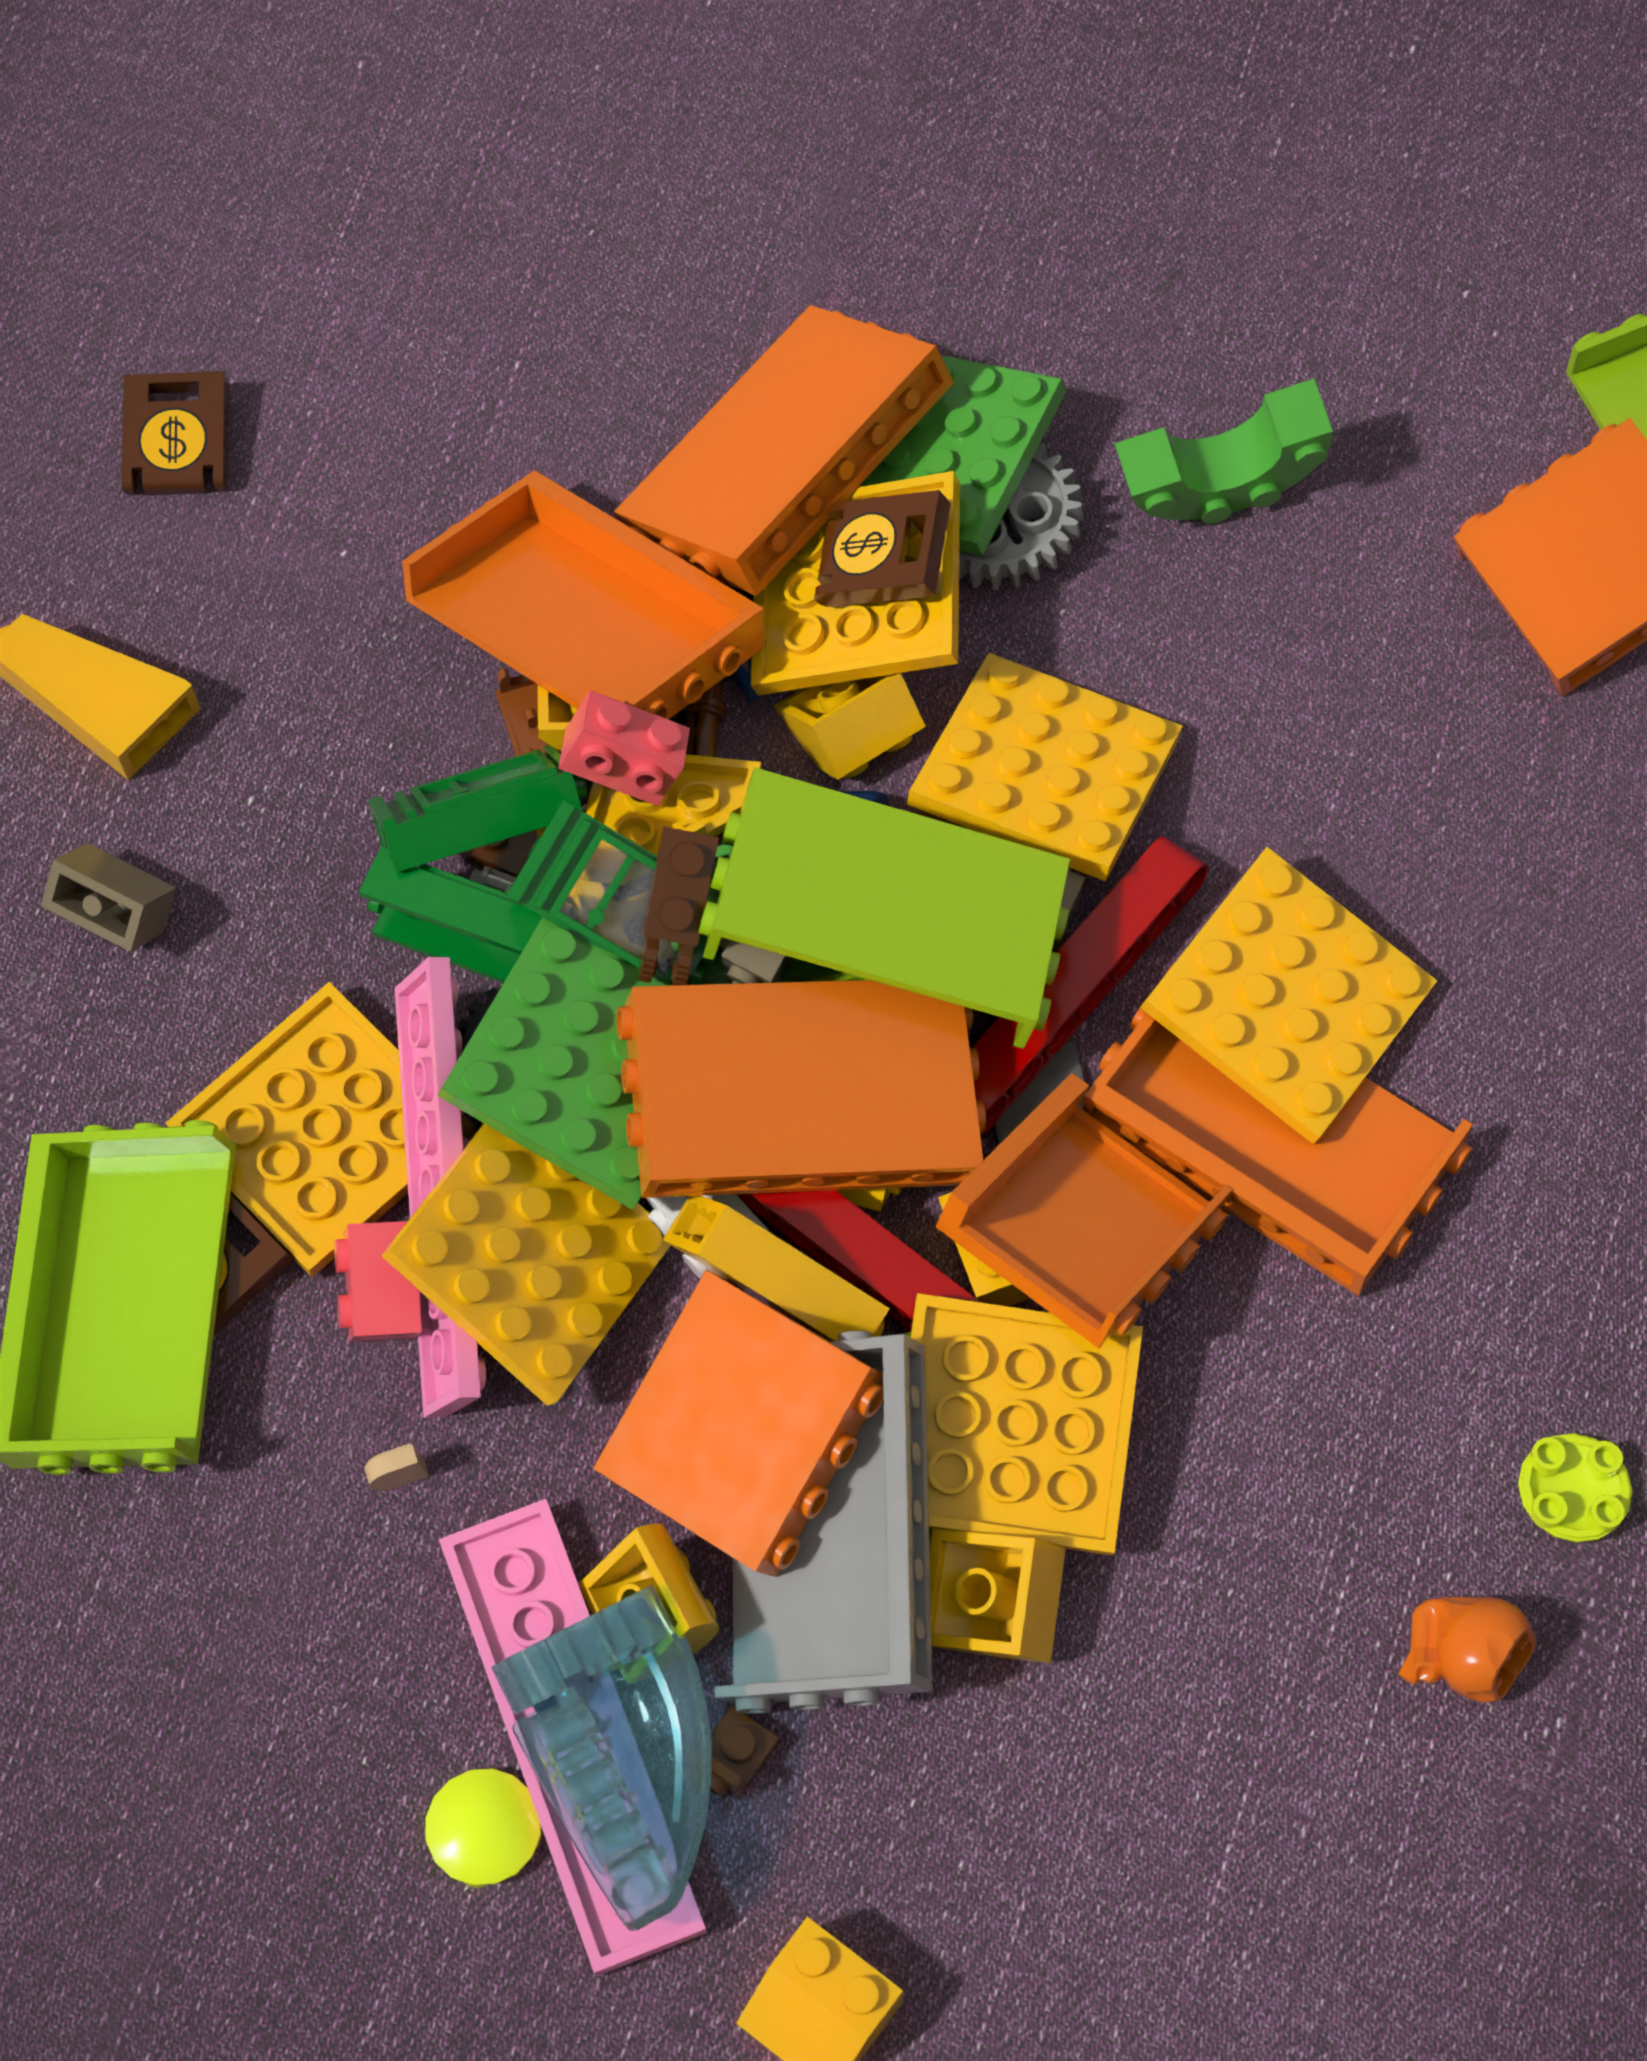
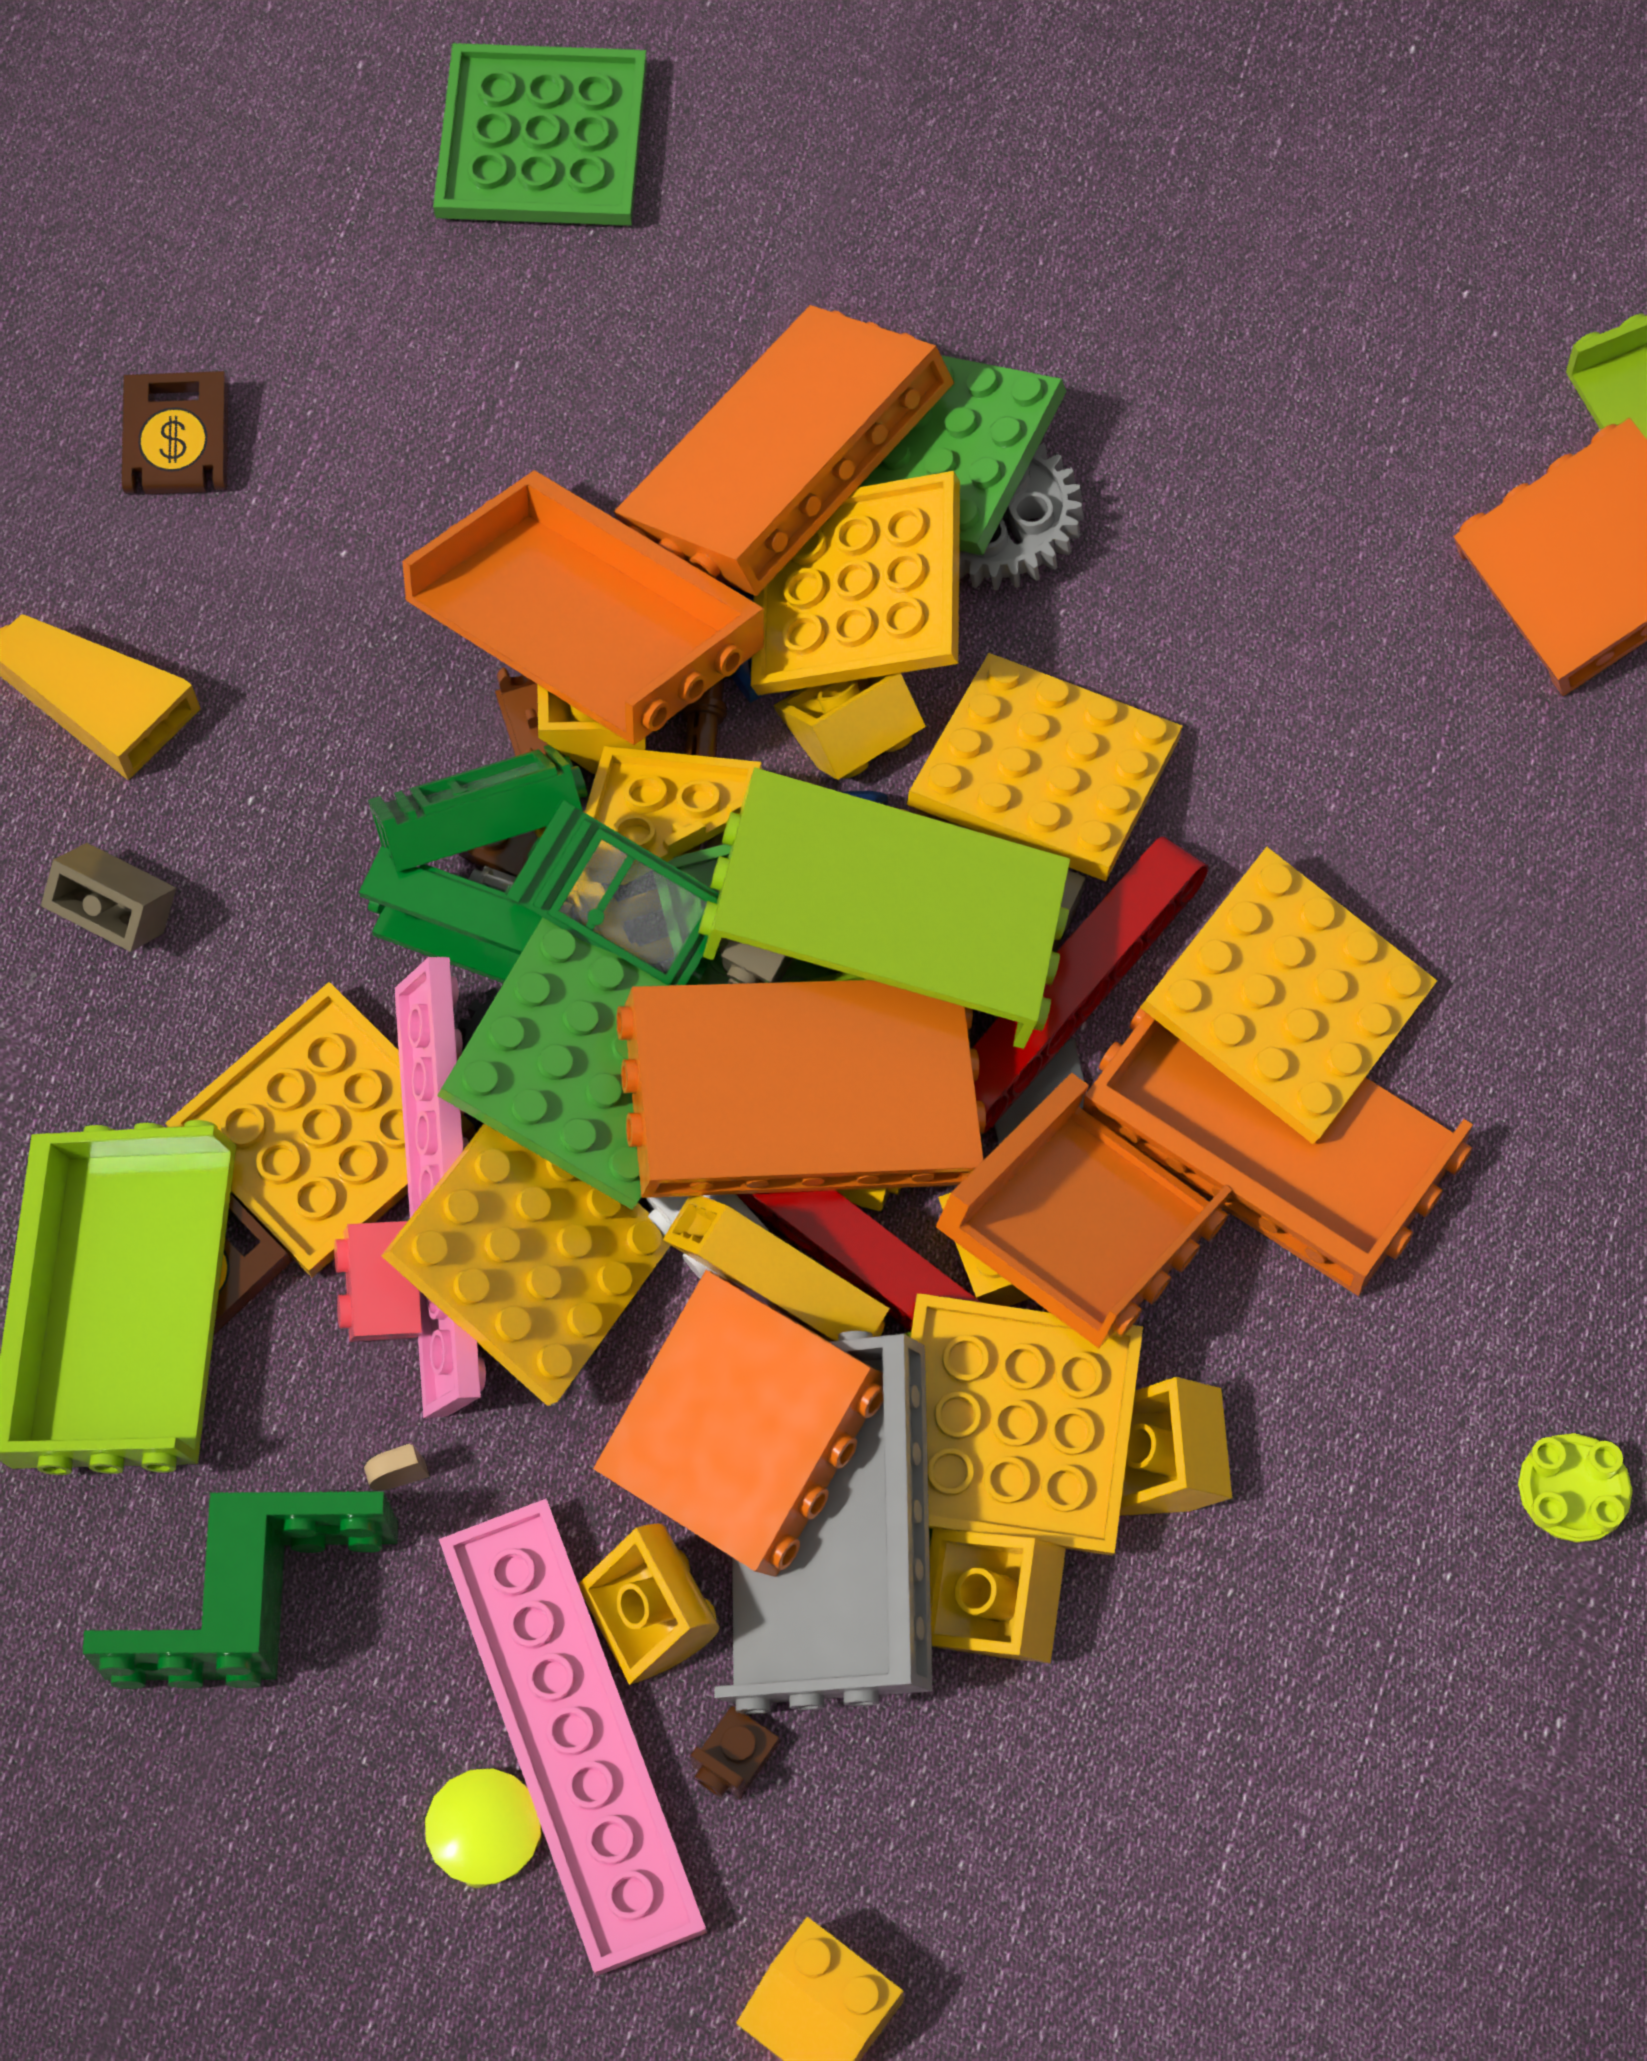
clear light blue panel [491,1584,712,1931] -> none
coral brick [558,690,690,806] -> none
reddish brown hinge [638,826,719,985] -> none
reddish brown container [814,490,951,607] -> none
bright green brick [1115,378,1333,524] -> none
orange piece [1398,1596,1535,1702] -> none
none -> green bracket [82,1491,399,1689]
none -> bright green plate [433,43,647,226]
none -> yellow slope [1119,1377,1232,1516]

